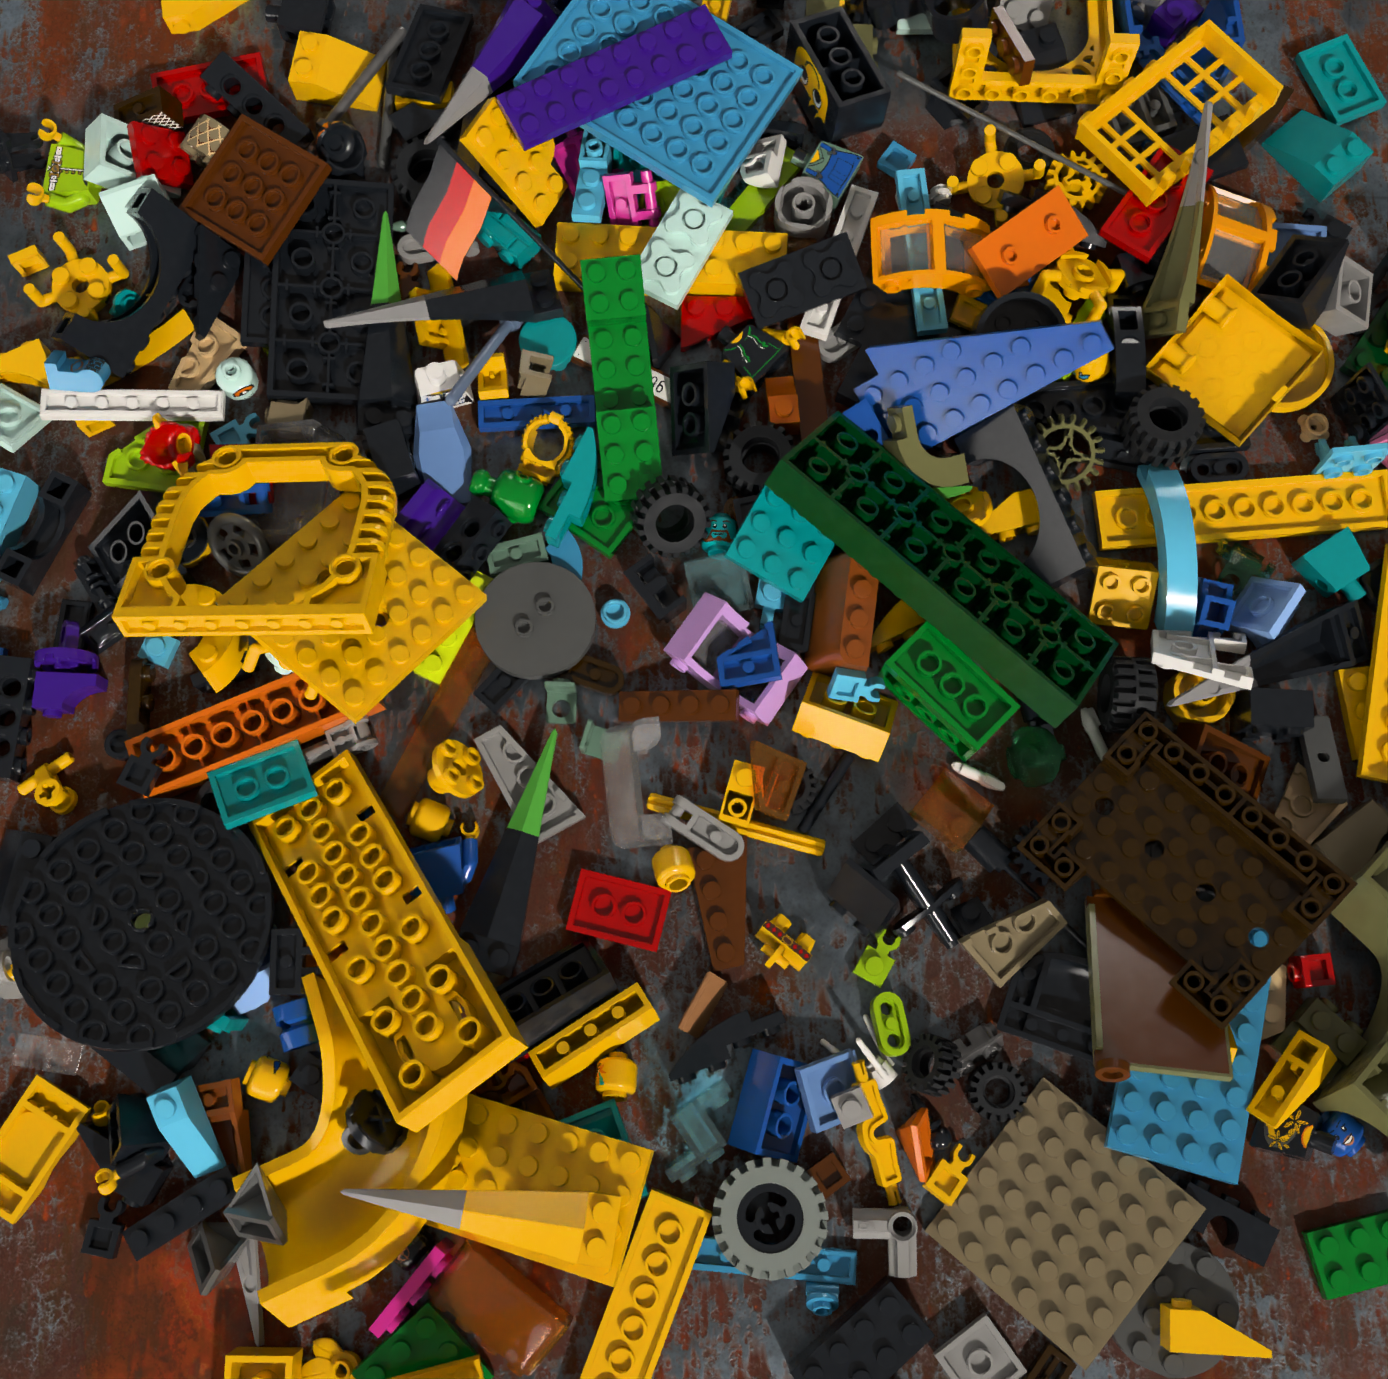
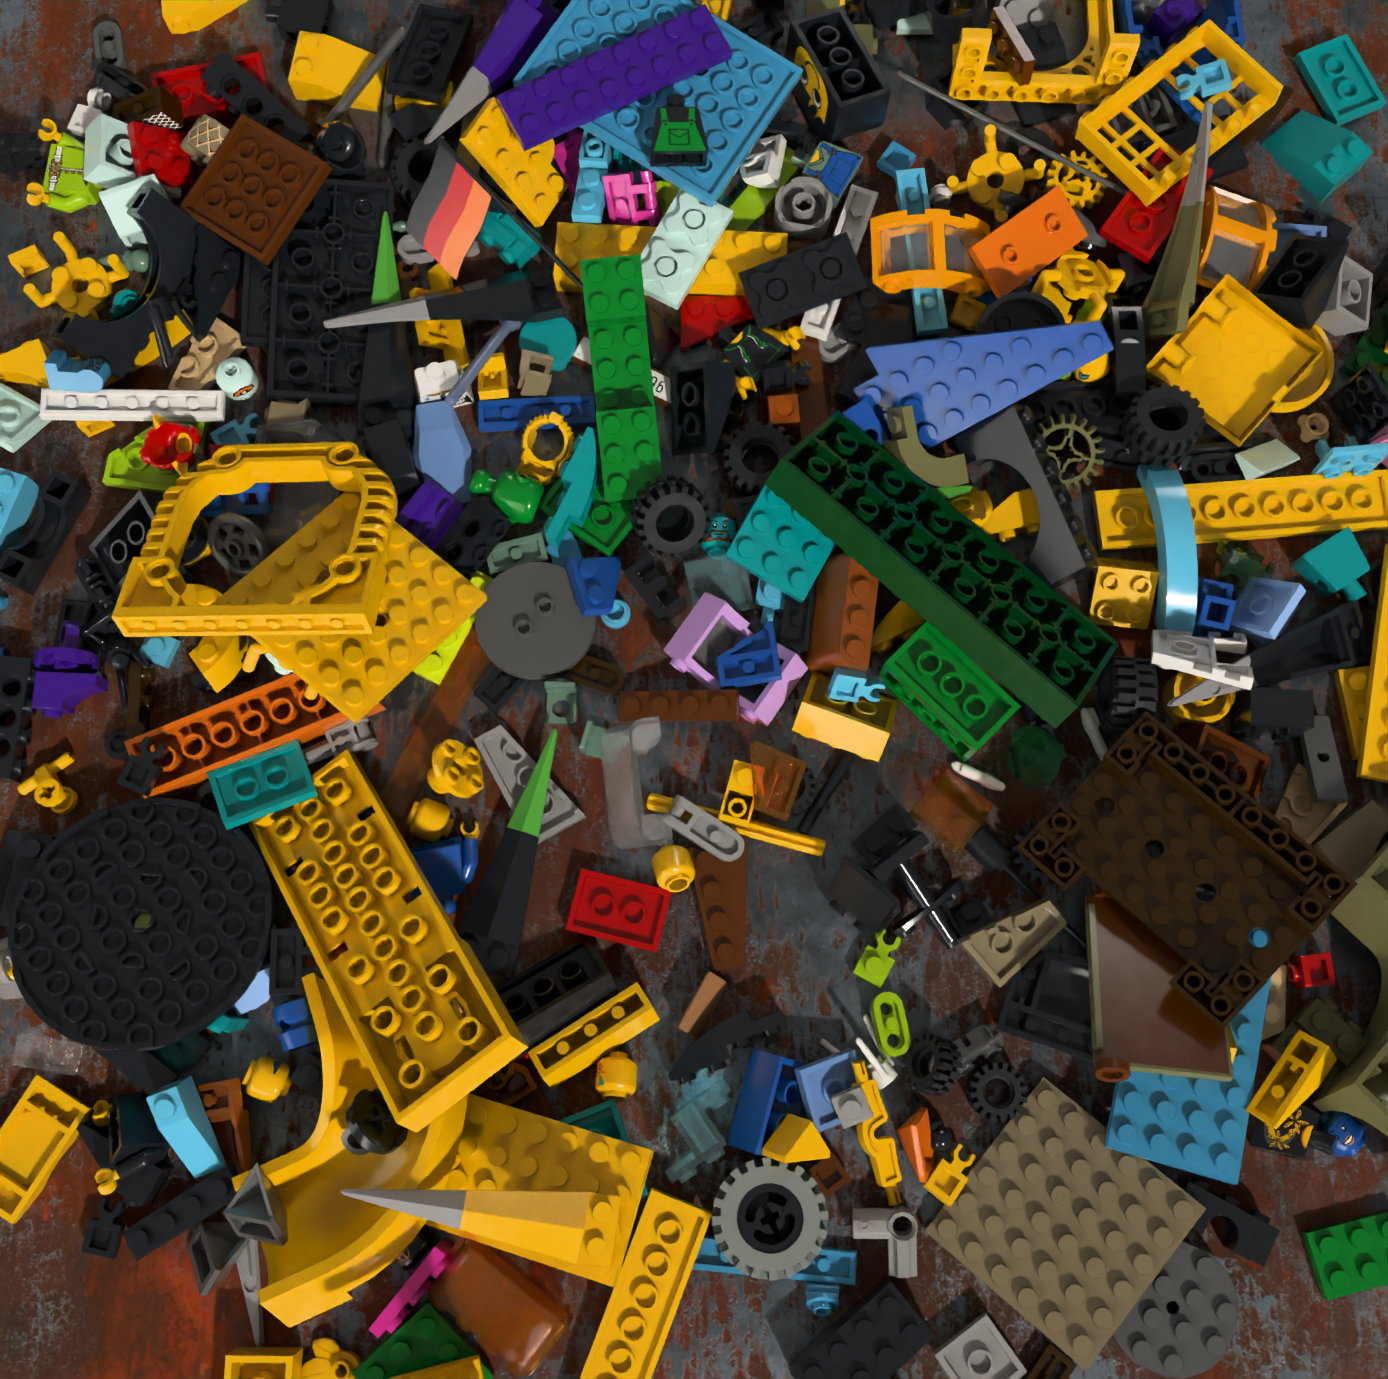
yellow hips [755,913,815,972] -> none
yellow slope [1160,1298,1272,1358] -> none
none -> white plate [67,87,112,138]
none -> dark grey plate [93,21,128,71]
none -> black plate [94,63,149,101]
none -> black plant [96,637,149,712]
none -> sand green bar [99,249,150,273]
none -> black plant [145,295,202,370]
none -> blue wing [565,556,622,616]
none -> torso [650,94,708,167]
none -> black plate [760,359,812,396]
none -> yellow slope [761,1113,830,1163]
none -> medium azure plate [1176,58,1232,100]
none -> light aqua slope [1235,439,1300,481]

